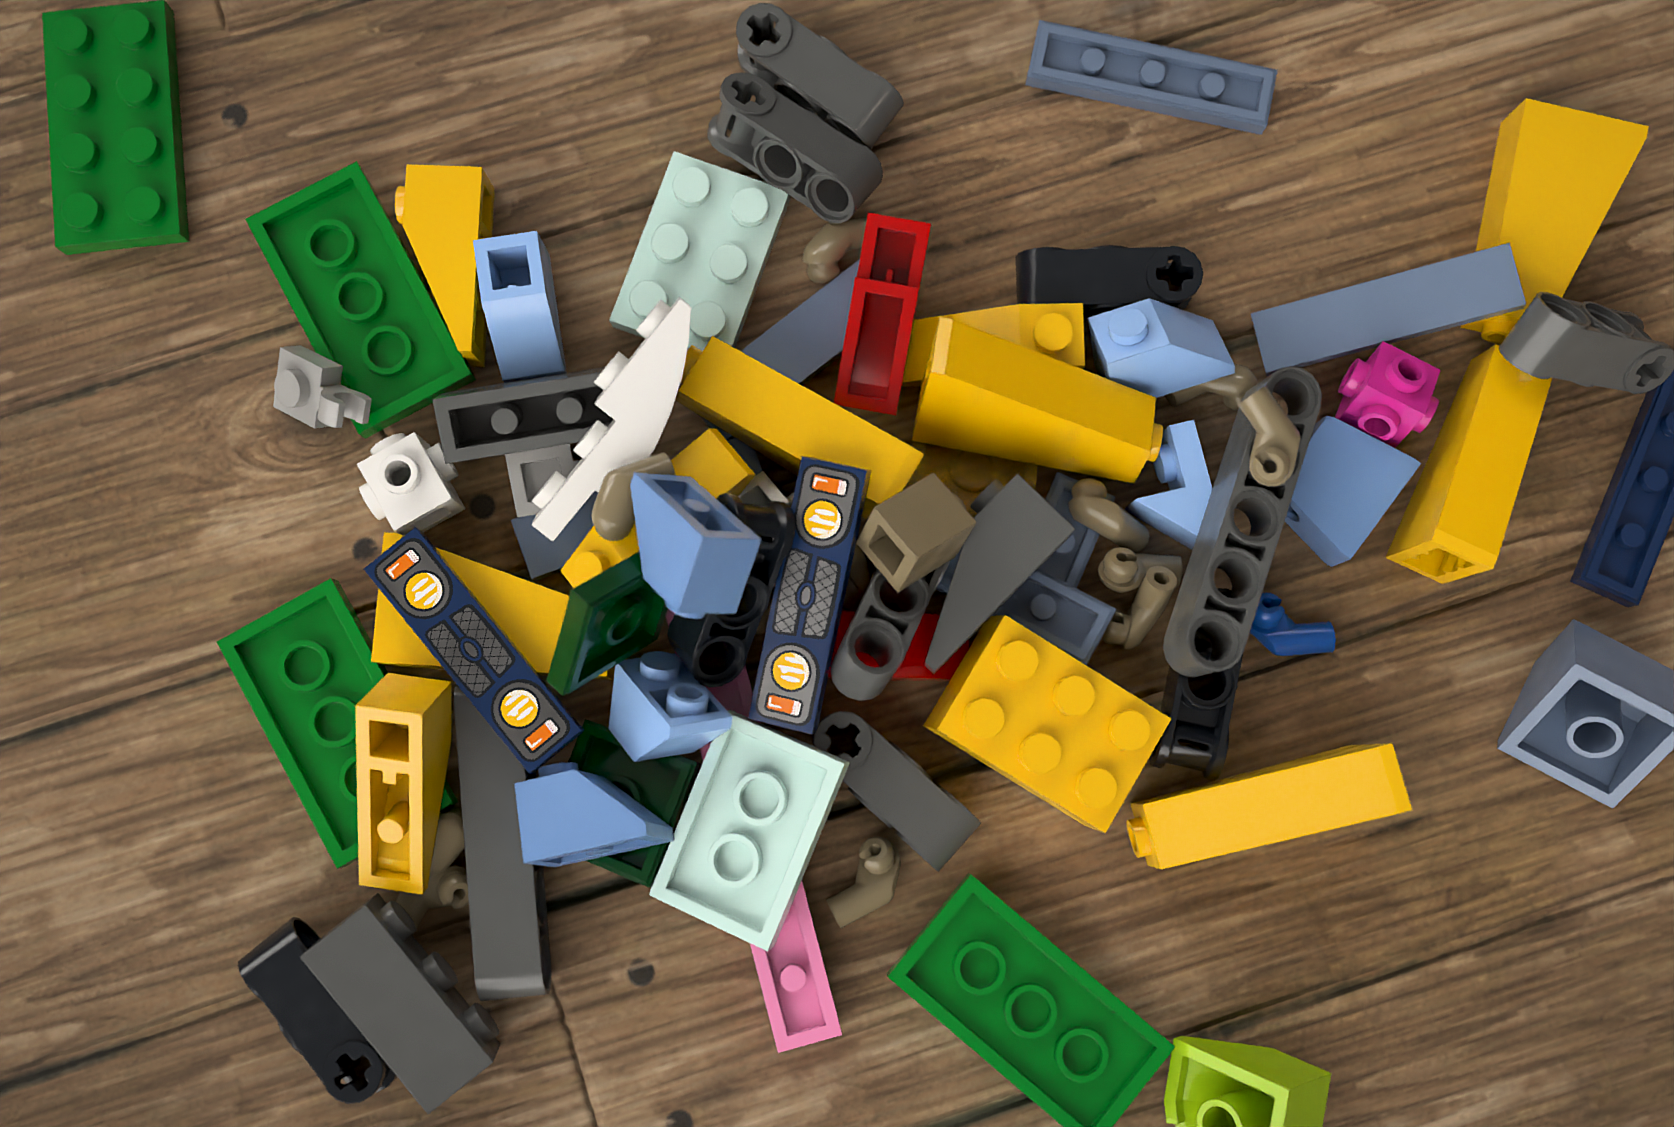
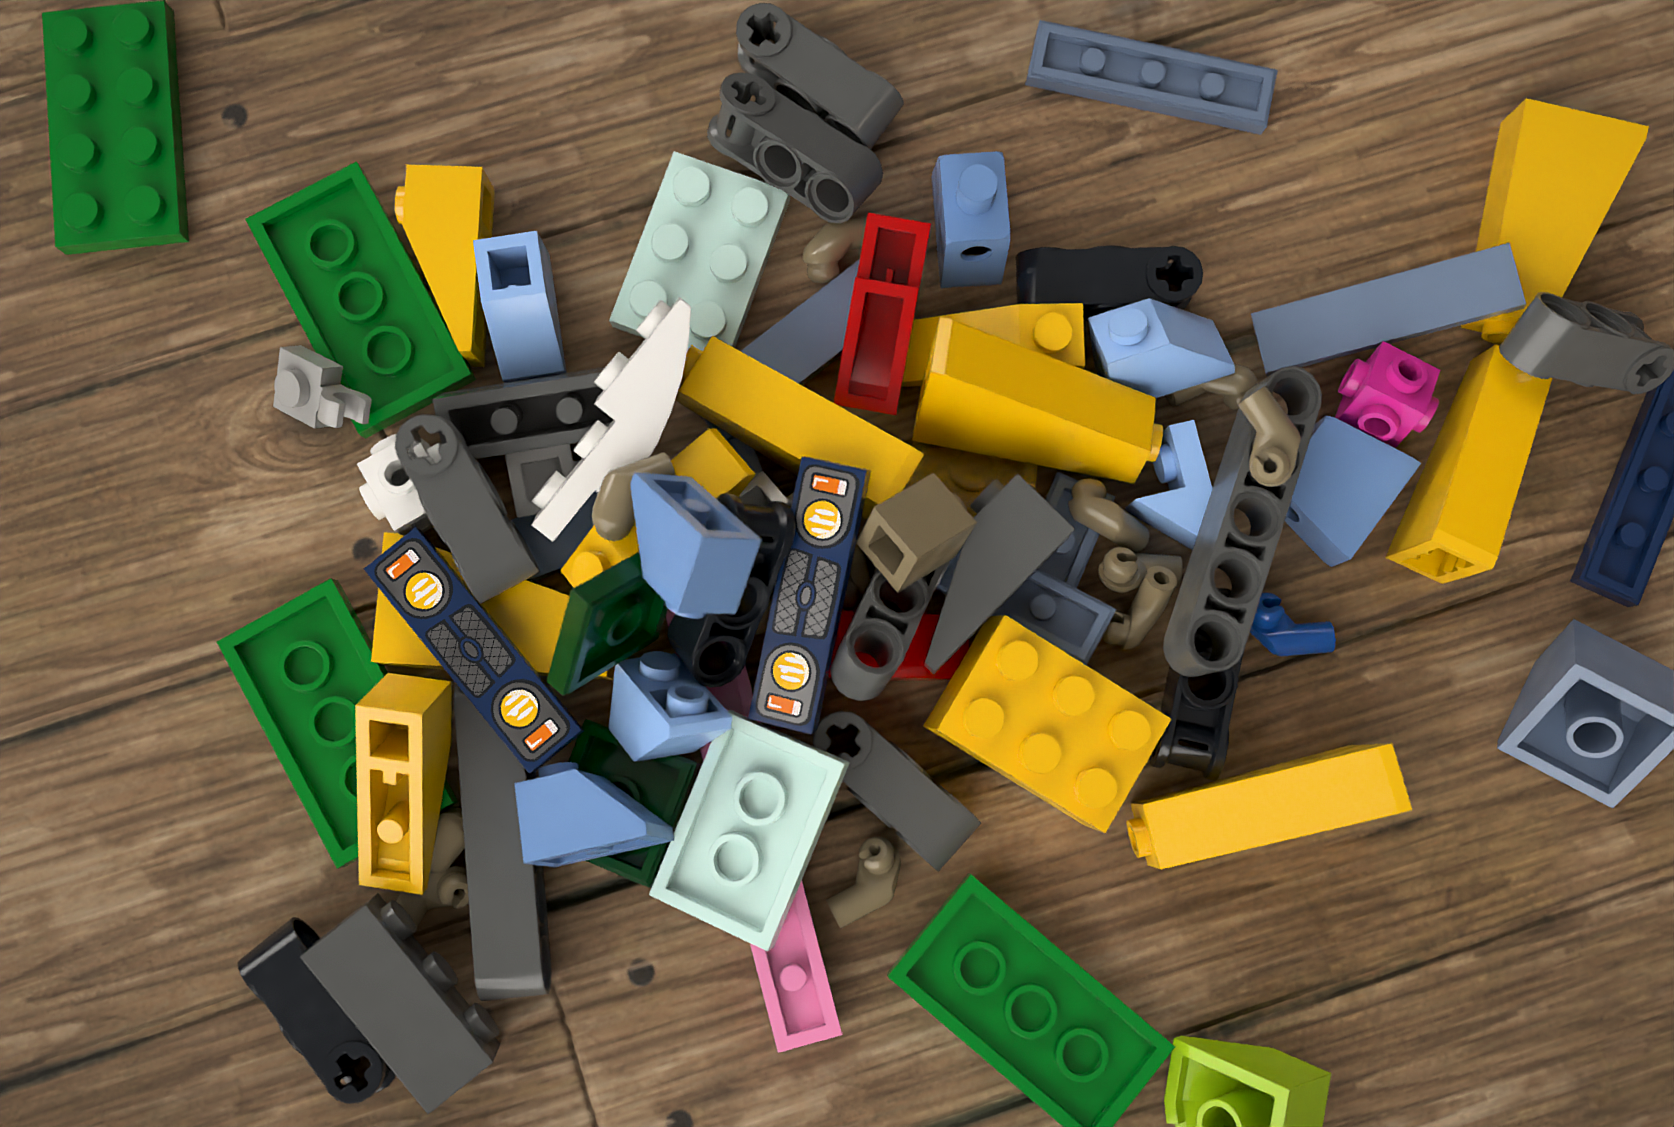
none -> dark grey piece [395,414,540,604]
none -> medium blue torso [931,151,1010,288]

